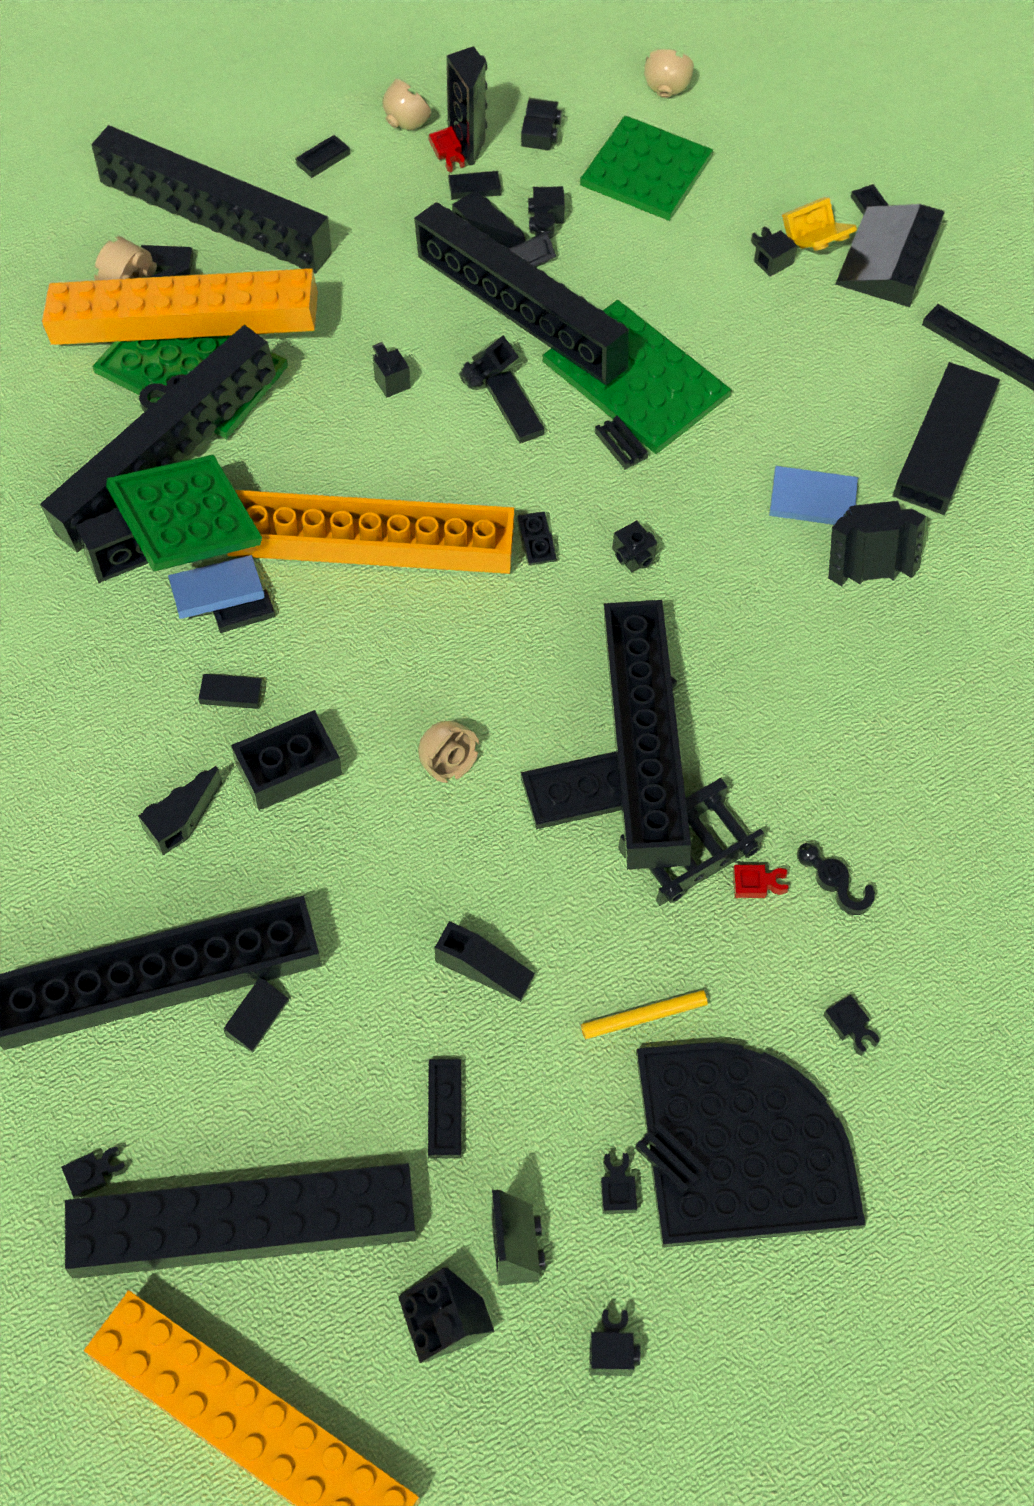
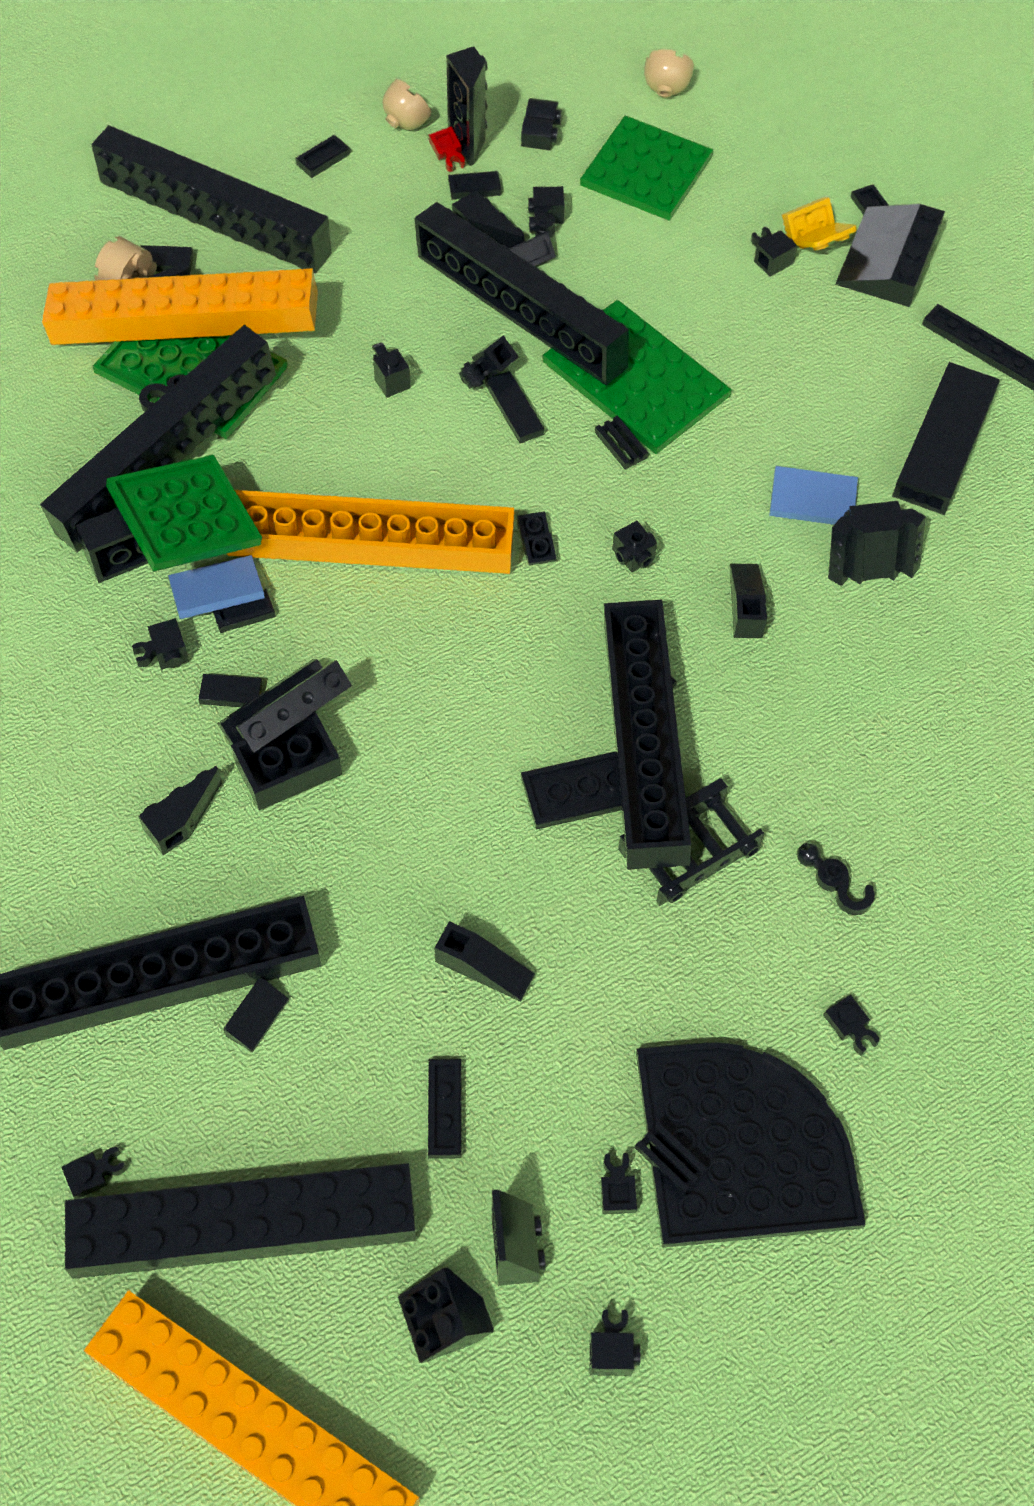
tan cylinder [418,721,479,783] -> none
yellow piece [581,990,708,1040] -> none
red plate [733,865,789,898] -> none
none -> black brick [132,618,189,670]
none -> black fence [217,659,352,753]
none -> black slope [730,563,767,638]

